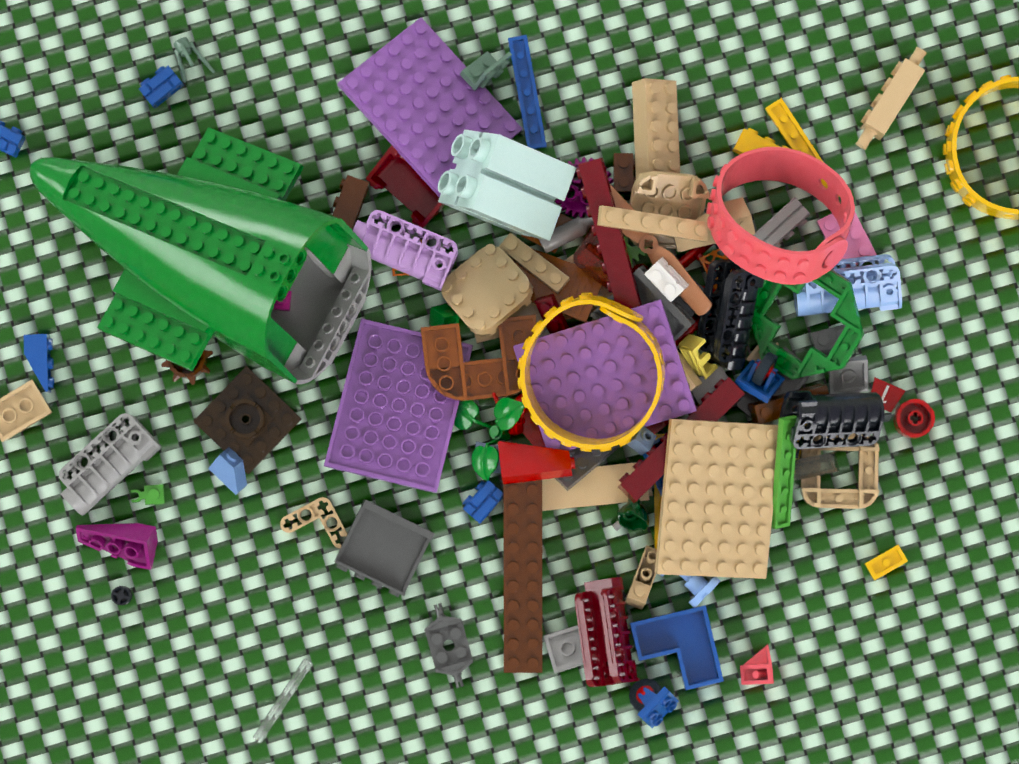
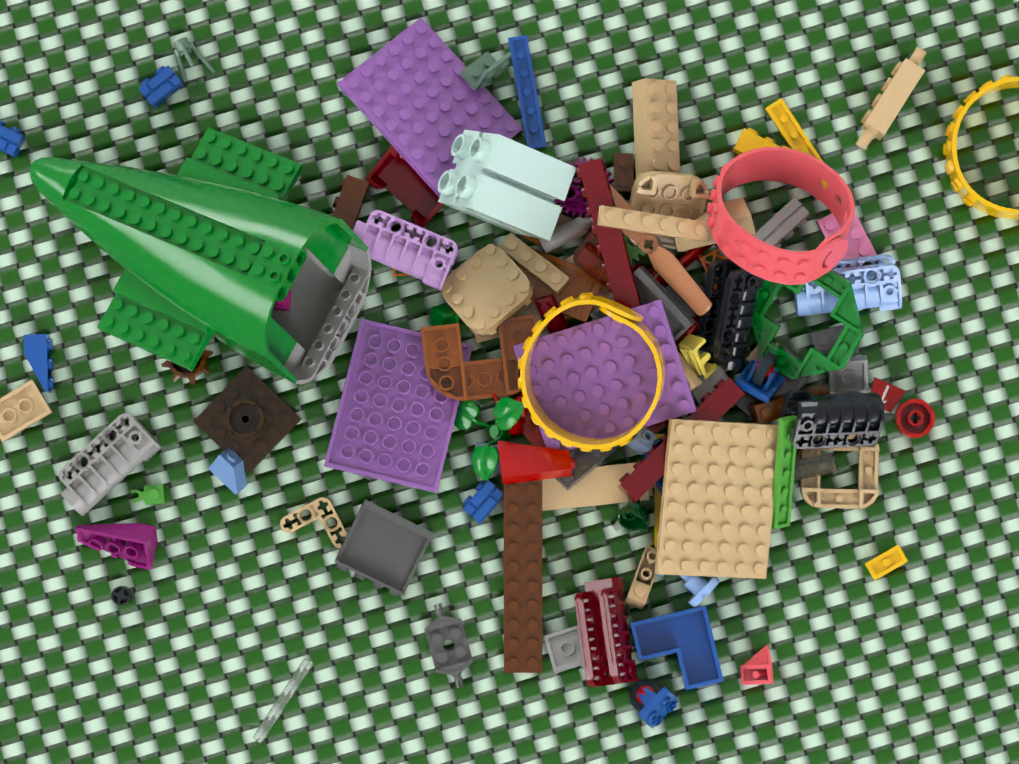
white brick [644,257,689,302] -> none

